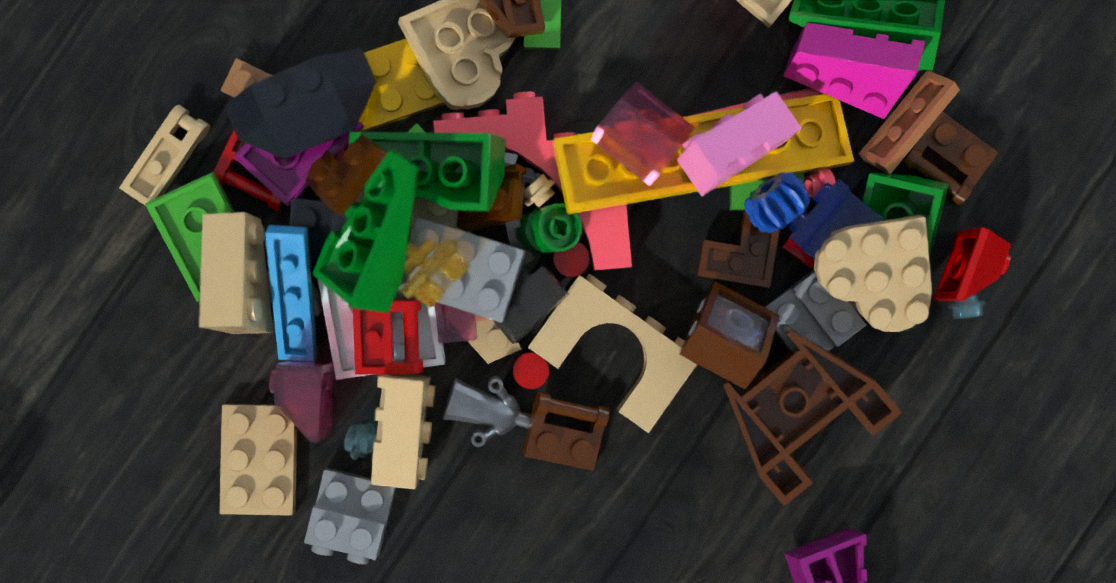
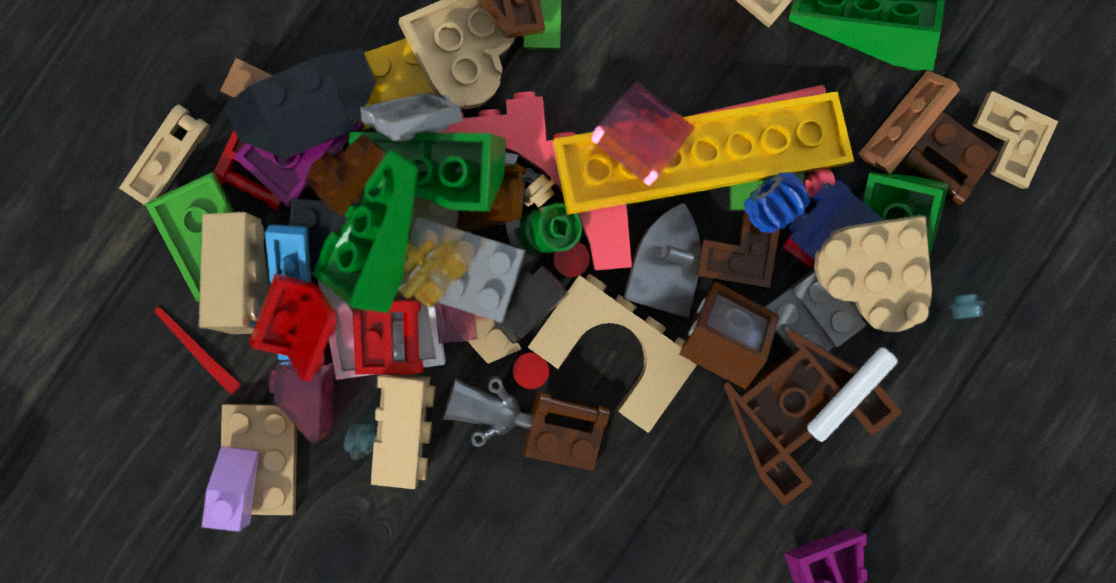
light grey plate [304,468,396,564] -> none
bright pink wedge [677,92,802,196] -> none
dark pink wedge [783,22,925,119] -> none
red slope [933,227,1011,301] -> none
none -> red sticker [155,307,242,395]
none -> lavender slope [202,446,259,532]
none -> red bracket [249,274,338,382]
none -> light grey plate [360,92,462,141]
none -> flat silver shield [623,203,701,318]
none -> white axle [807,347,898,442]
none -> tan plate [972,91,1058,189]

